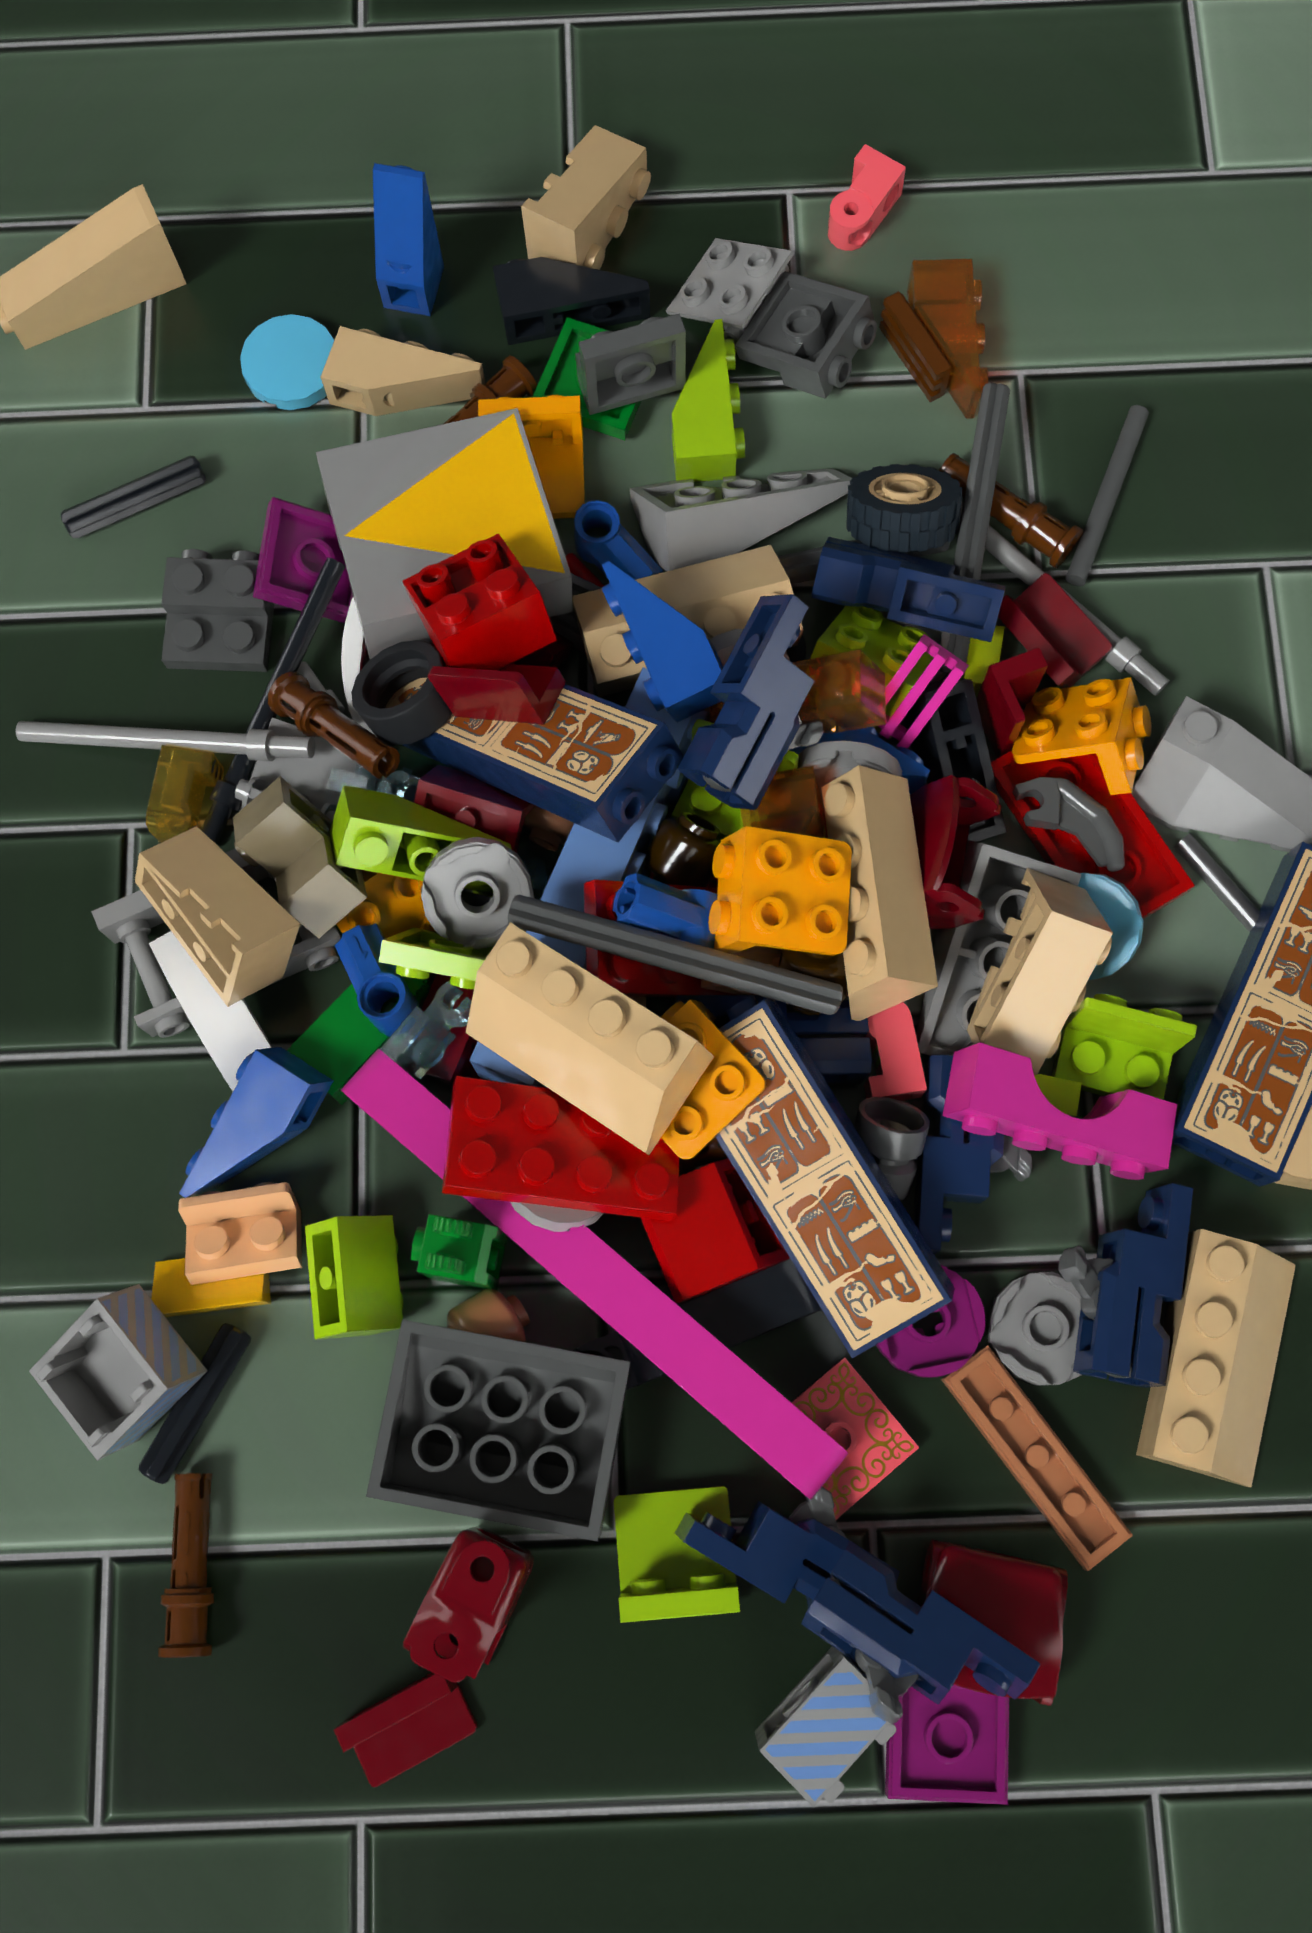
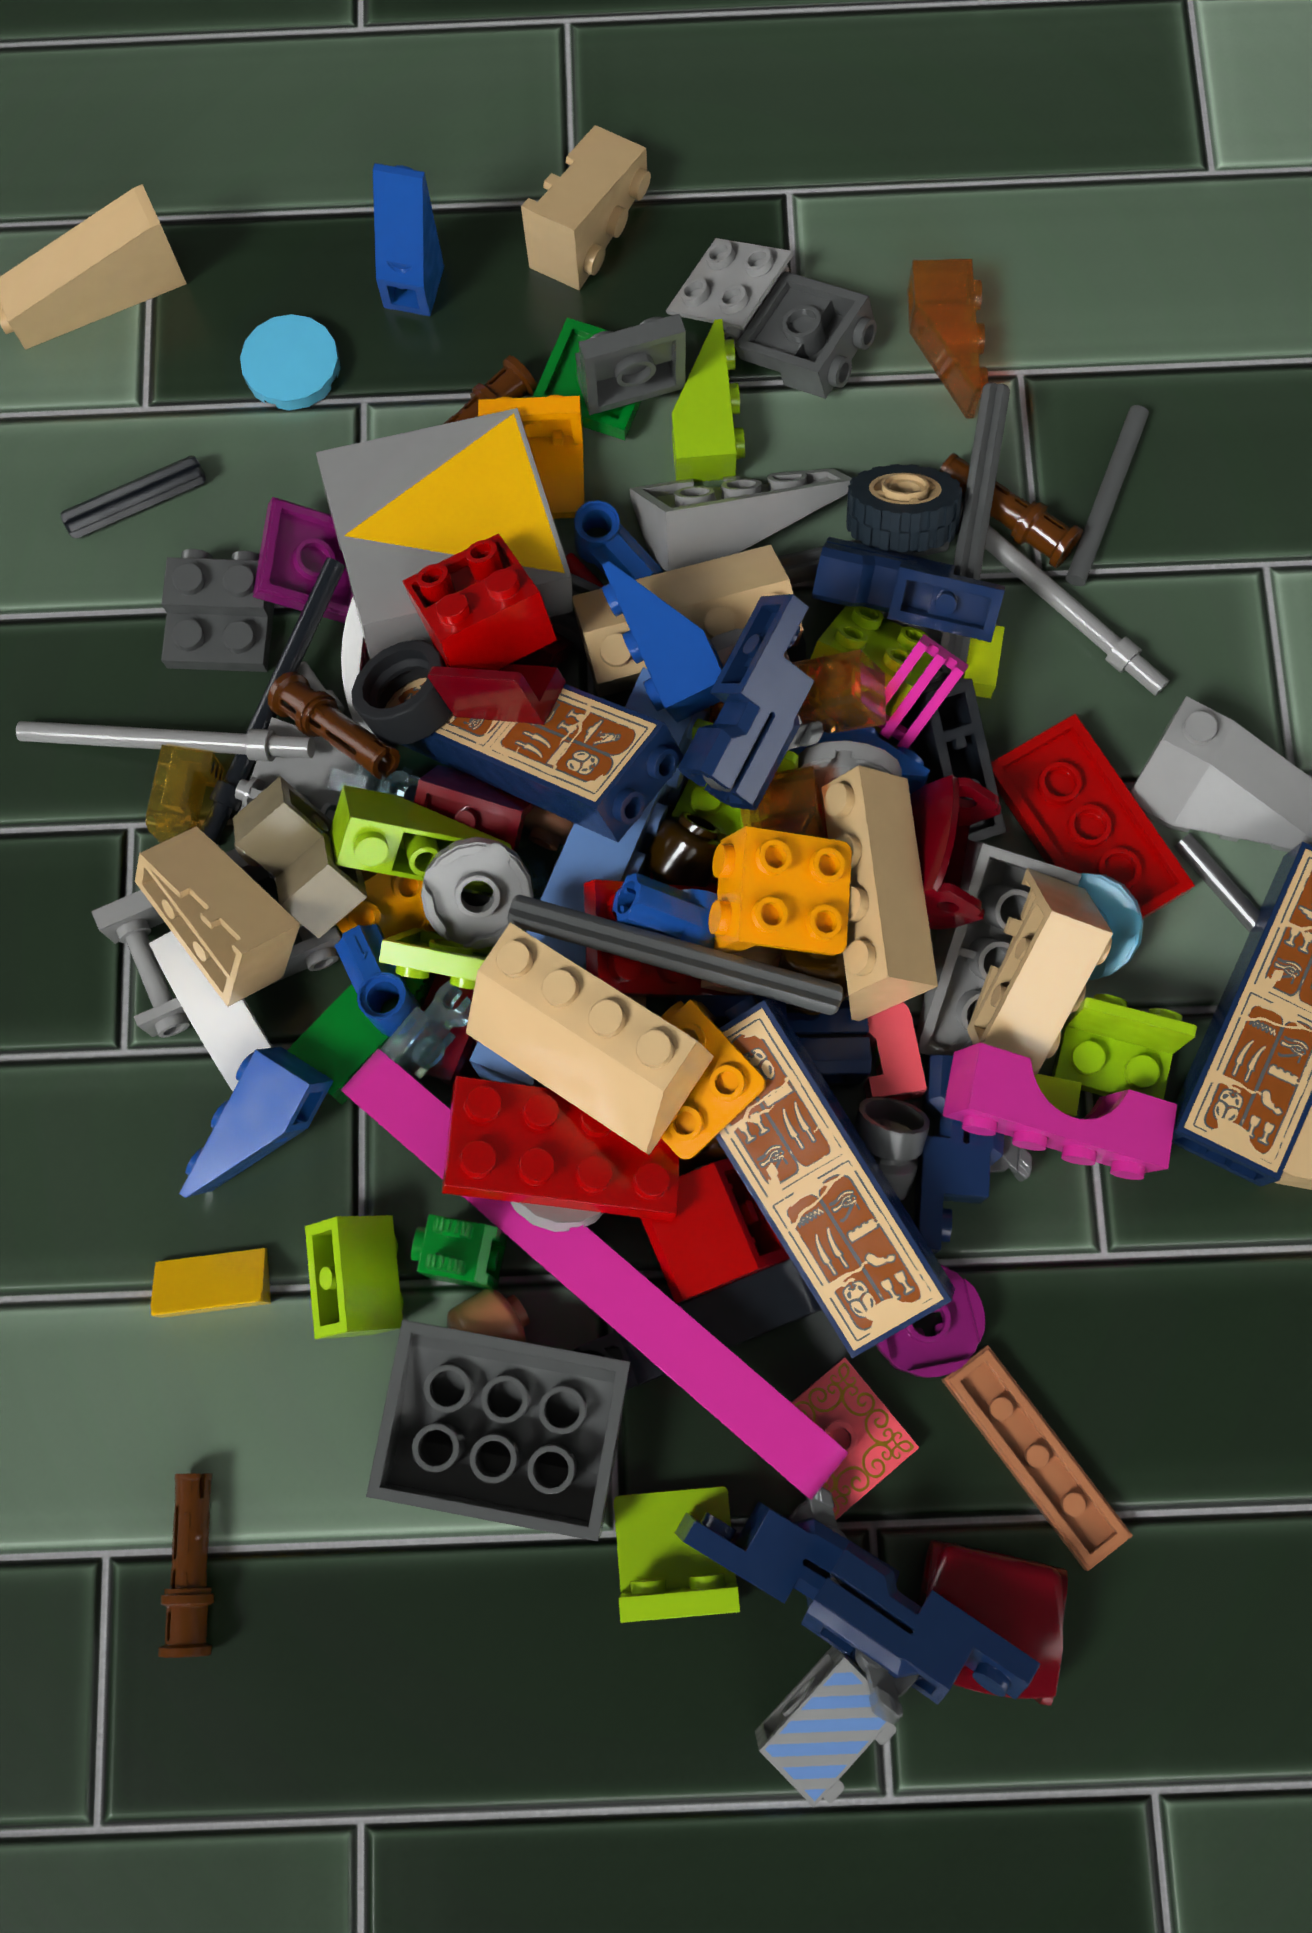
light grey container [29,1284,207,1461] -> none
black axle [138,1323,251,1484] -> none
light nougat bracket [178,1182,302,1285] -> none
tan slope [320,326,485,416] -> none
dark red panel [334,1673,477,1787] -> none
dark red piece [403,1526,534,1683] -> none
black slope [493,257,650,346] -> none
coral leg [828,144,906,251] -> none
reddish brown tile [879,291,952,402] -> none
magenta plate [885,1684,1009,1805] -> none
dark red panel [976,647,1048,758] -> none
light grey tile [987,1272,1082,1385] -> none
dark red panel [998,573,1113,688] -> none
light orange bracket [1012,677,1152,795] -> none
dark grey piece [1012,777,1125,872] -> none
dark blue plate [1059,1183,1193,1388] -> none
tan slope [1136,1229,1296,1487] -> none

